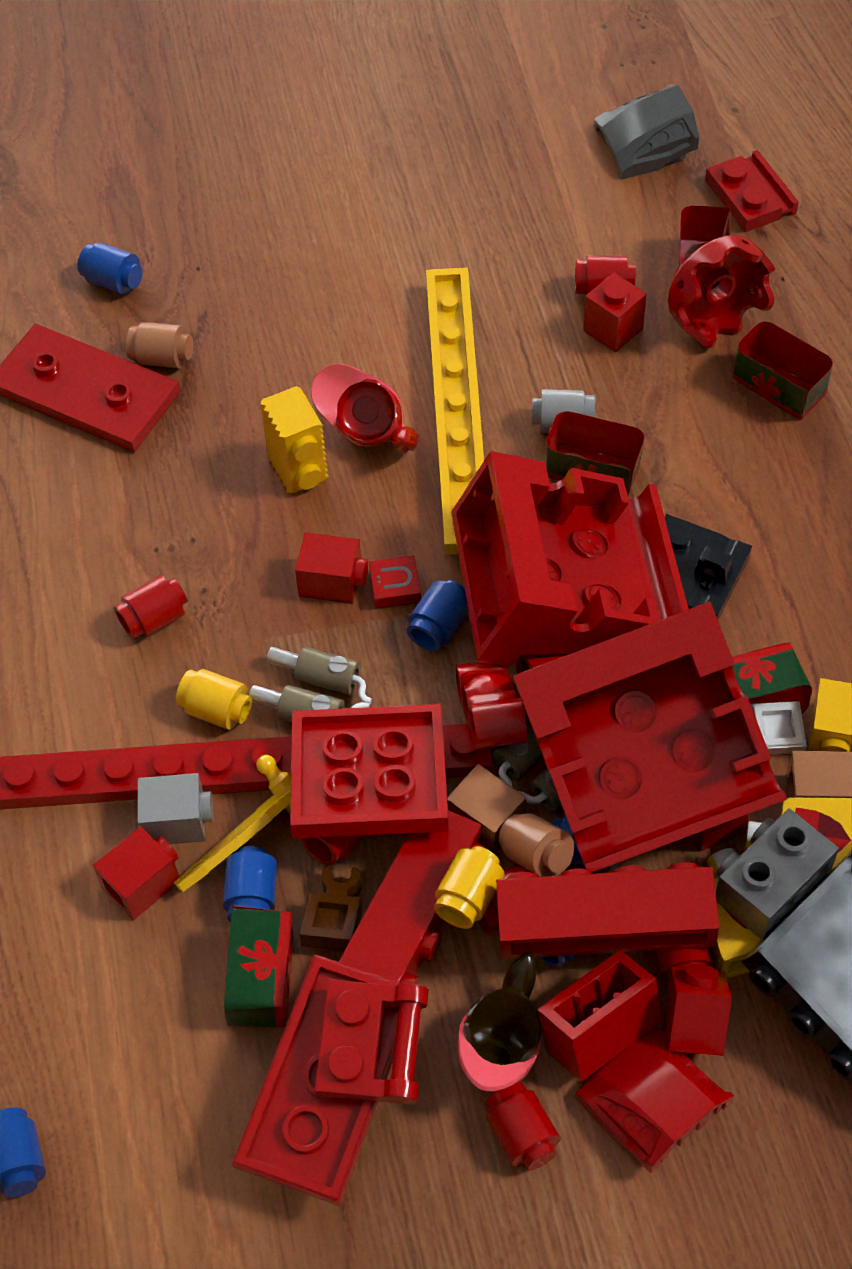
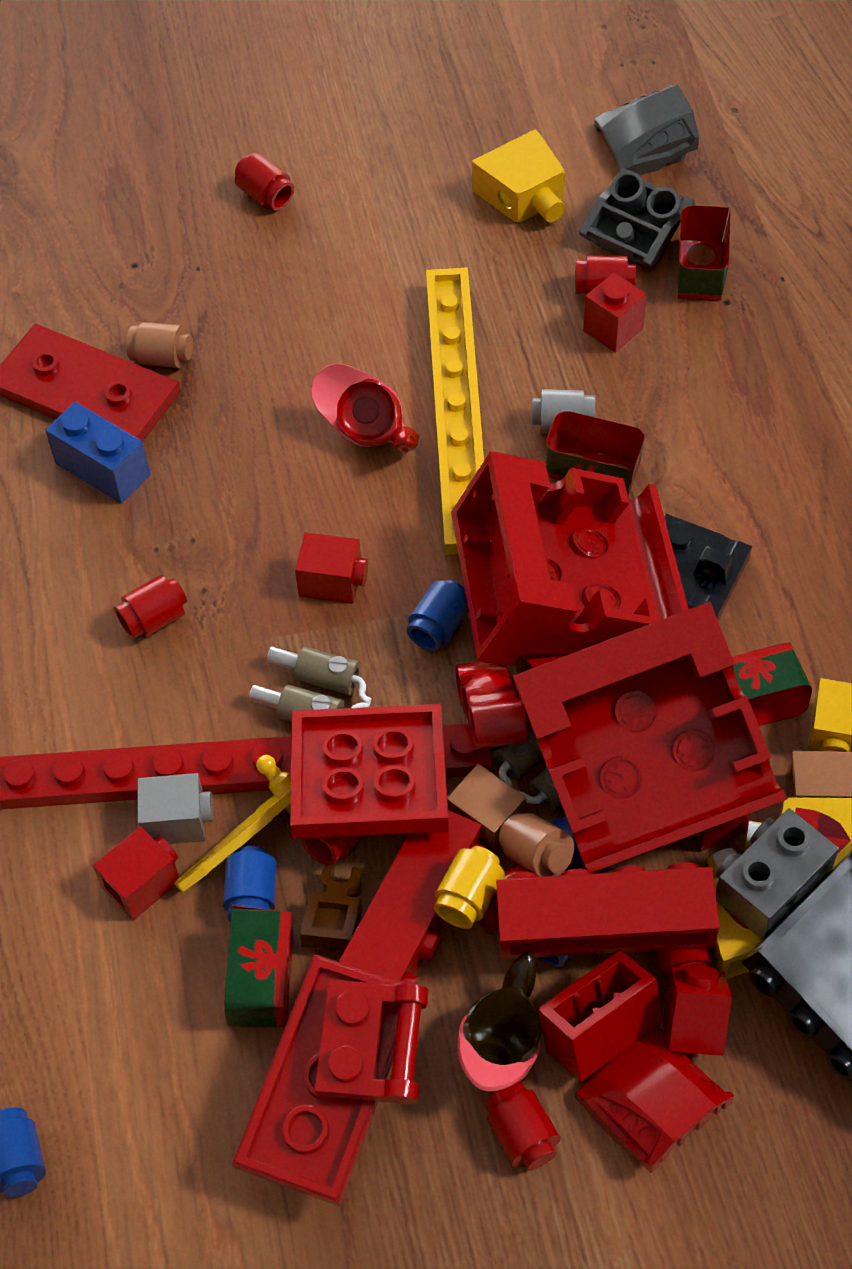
blue brick [77,243,143,295] -> none
yellow brick [176,669,252,730] -> none
yellow brick [260,386,329,494] -> none
red tile [368,555,421,609] -> none
red plate [668,235,775,348] -> none
red plate [705,150,799,232] -> none
red piece [732,322,833,420] -> none
white tile [751,701,807,755] -> none
none -> blue brick [45,401,151,504]
none -> red brick [235,153,295,211]
none -> yellow torso [472,129,566,223]
none -> dark grey slope [579,168,695,268]

